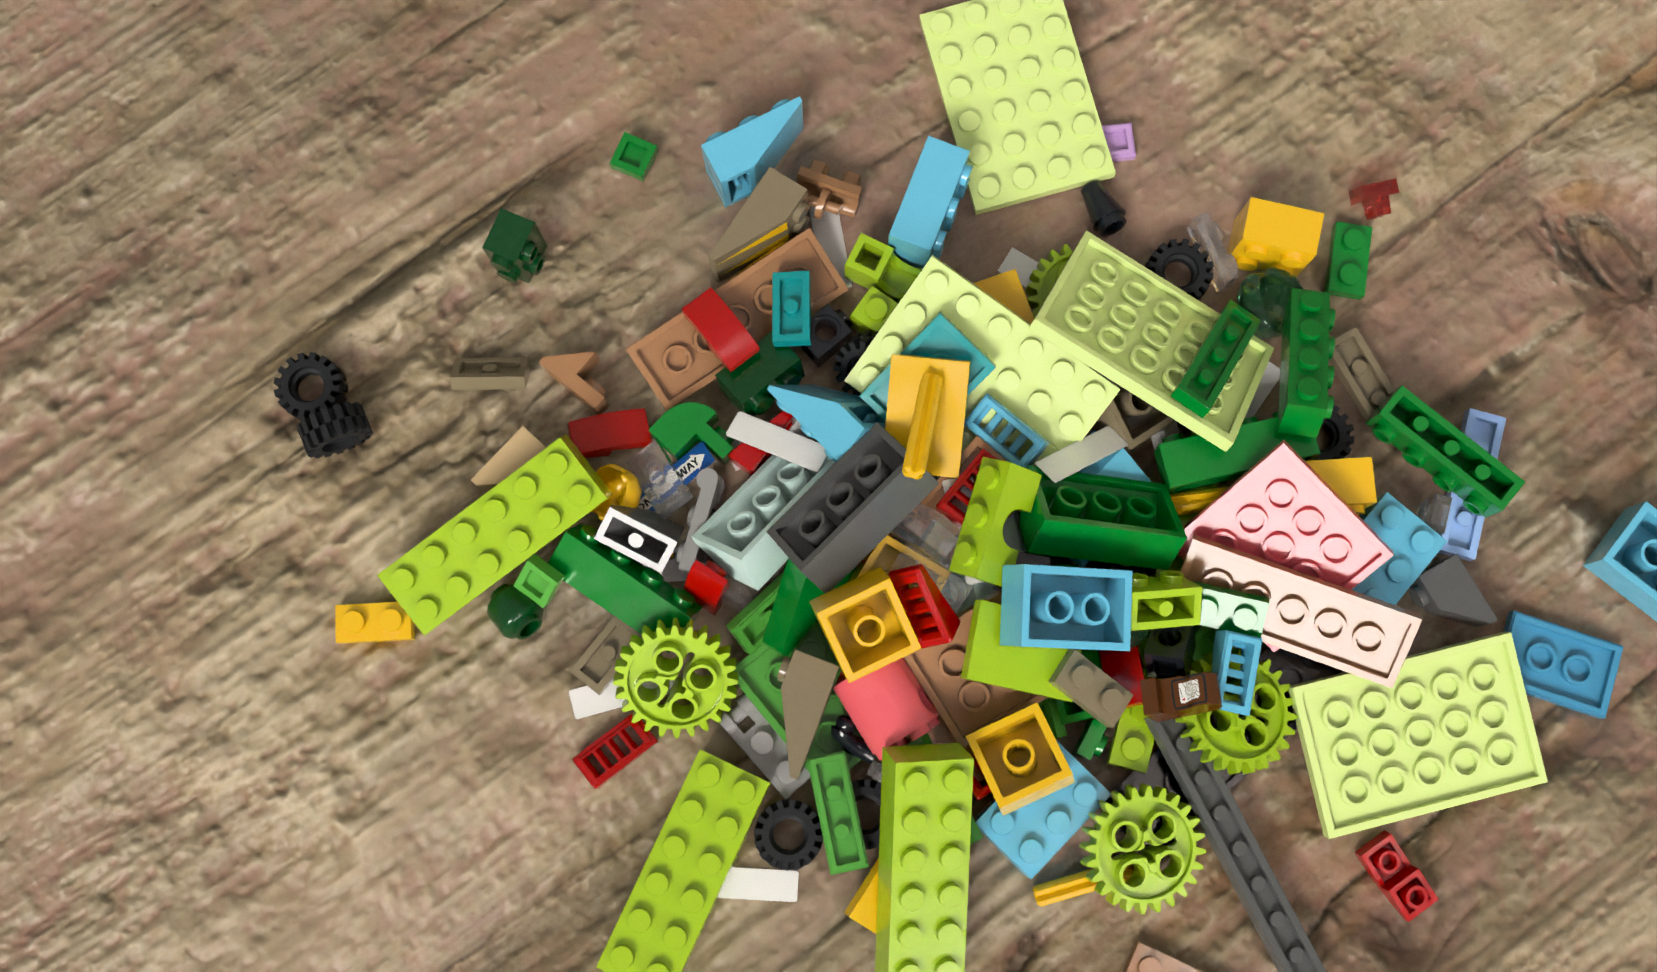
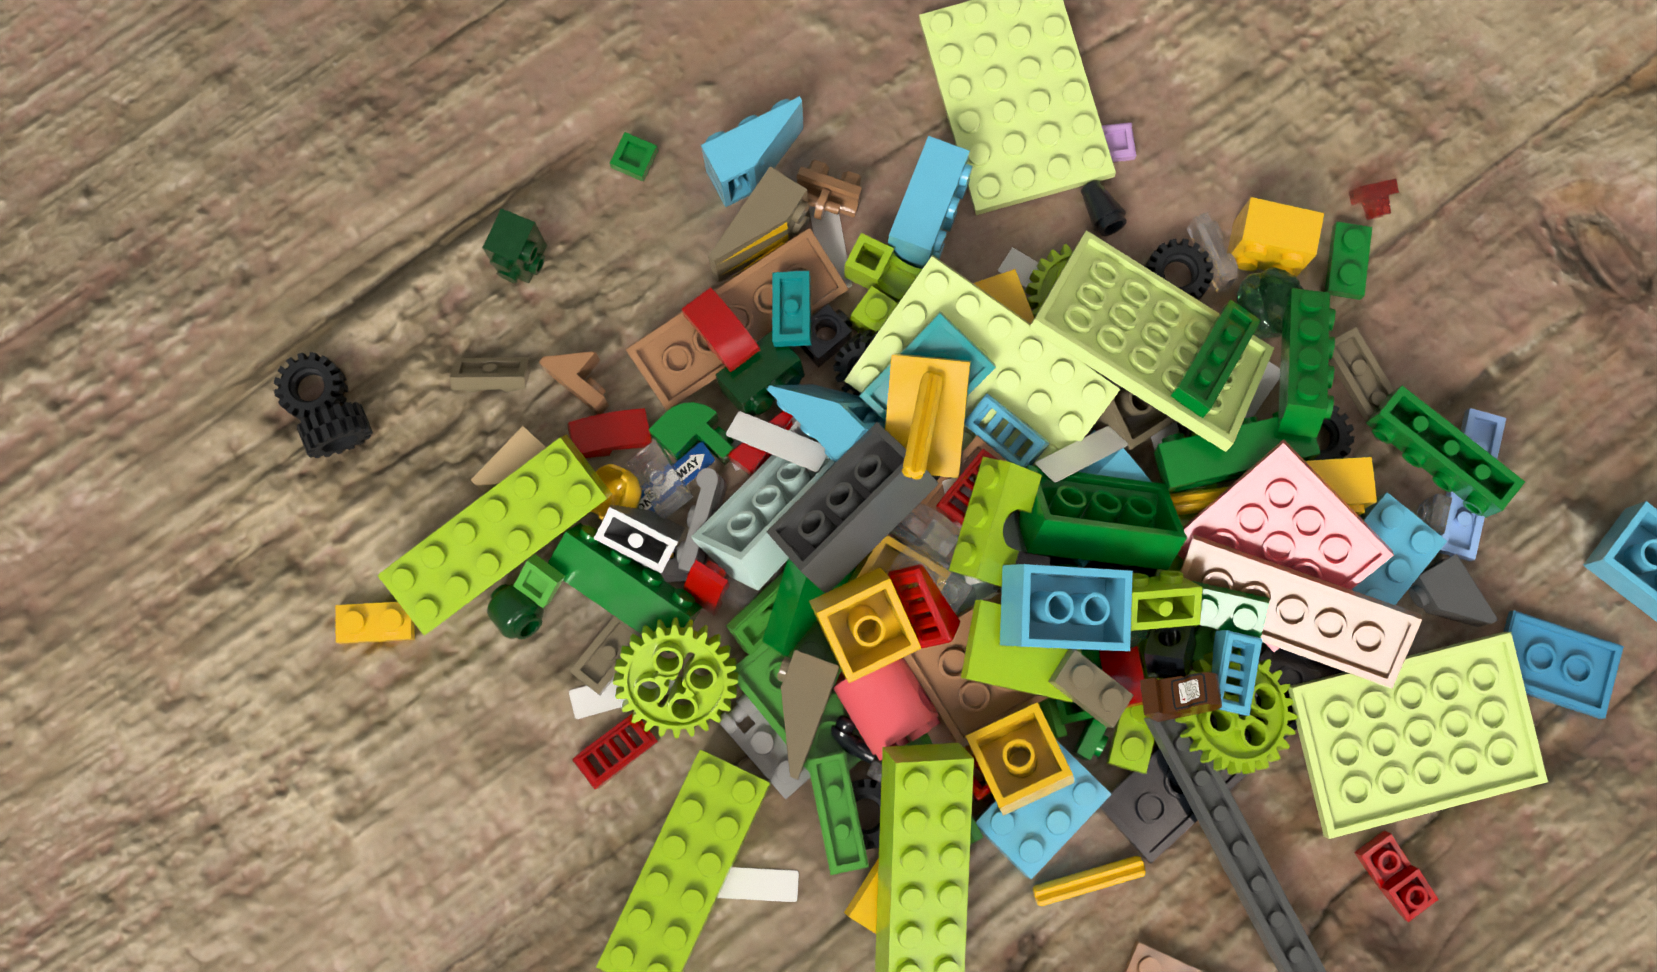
black tyre [754,799,823,871] -> none
lime gear [1079,783,1206,914] -> none

